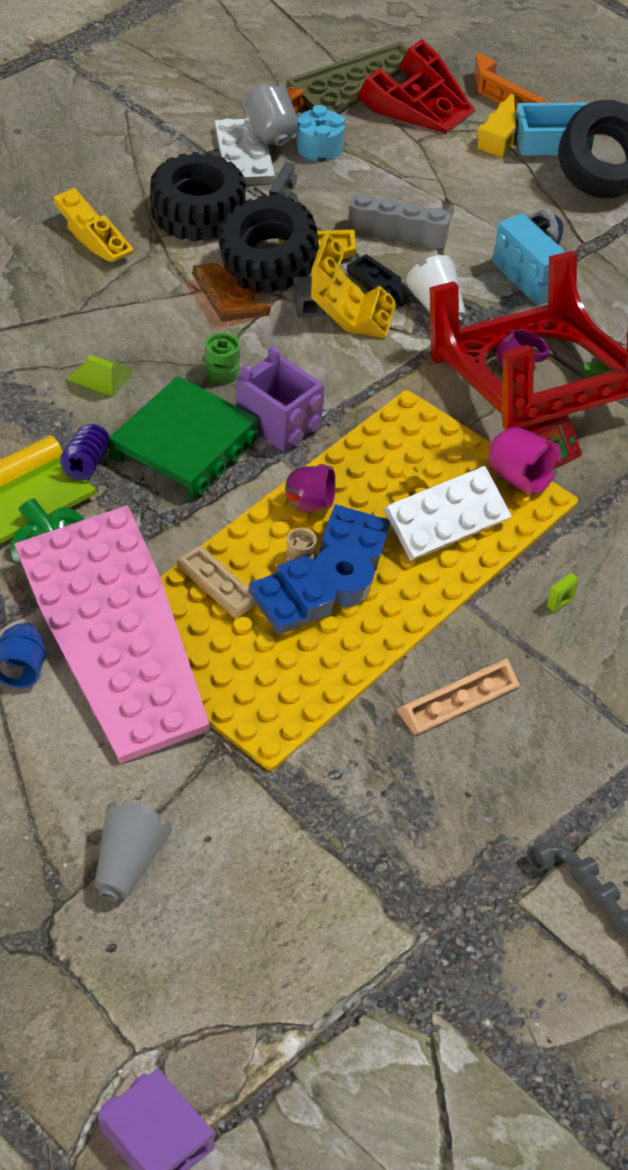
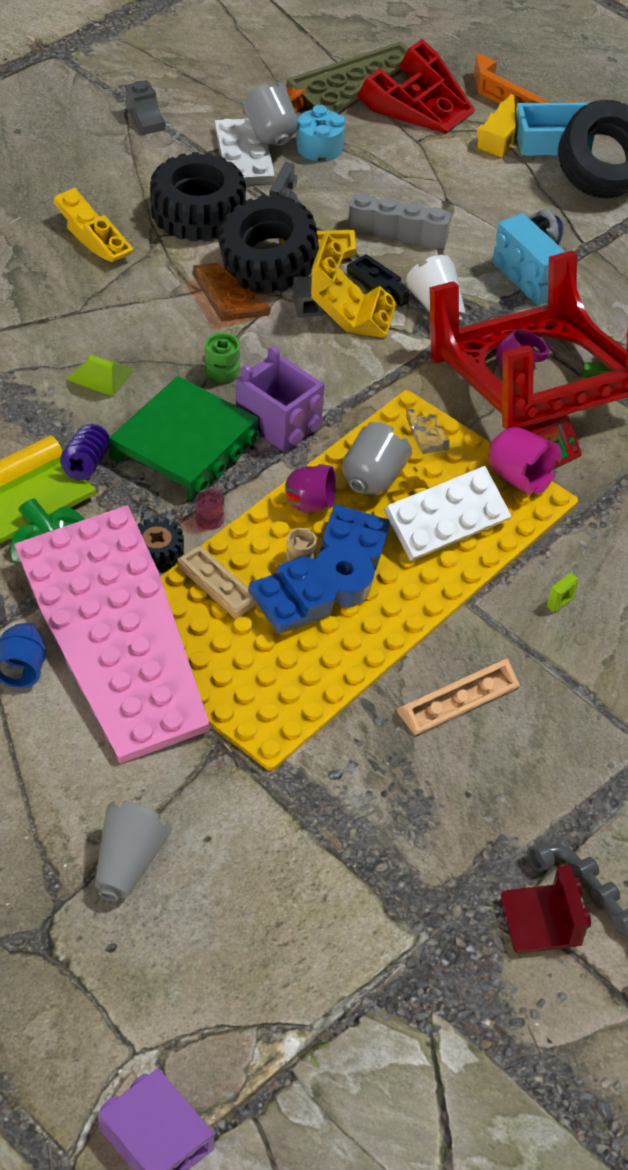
none -> dark grey arch [125,80,166,135]
none -> black wheel [137,518,184,573]
none -> clear pink wheel [195,489,225,530]
none -> light grey cylinder [342,422,412,496]
none -> clear slope [406,409,449,454]
none -> dark red bracket [500,865,591,954]

